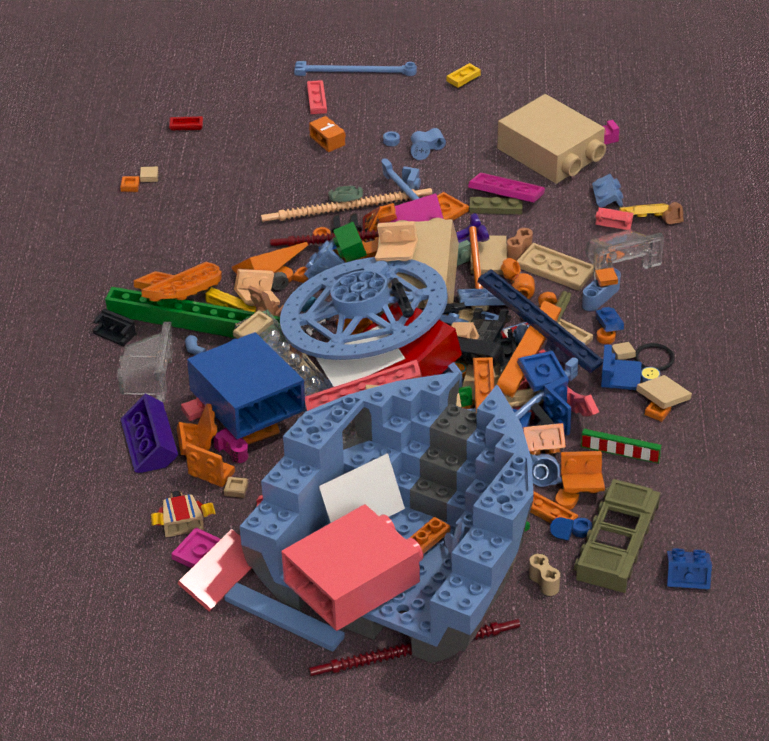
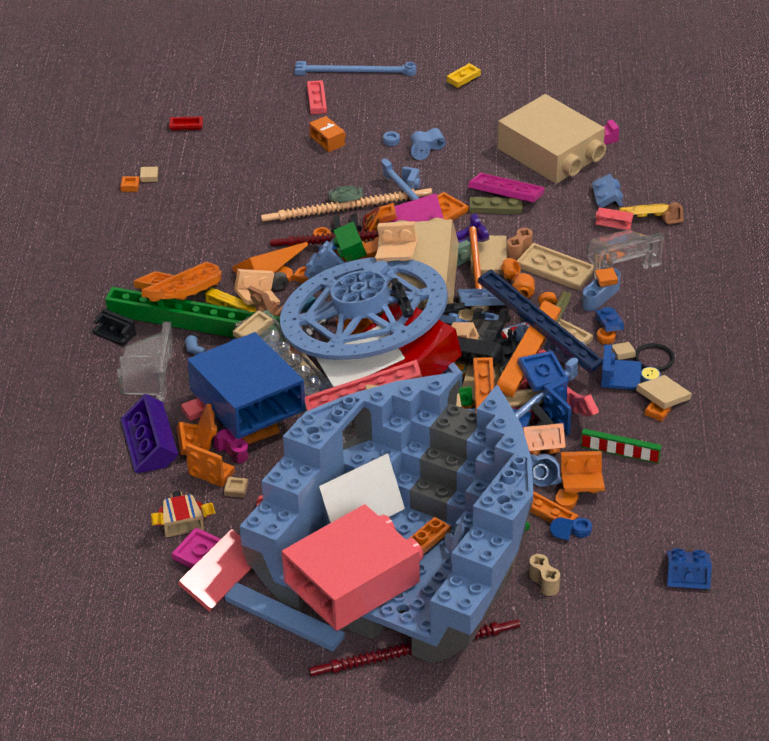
olive window [574,479,661,593] -> none

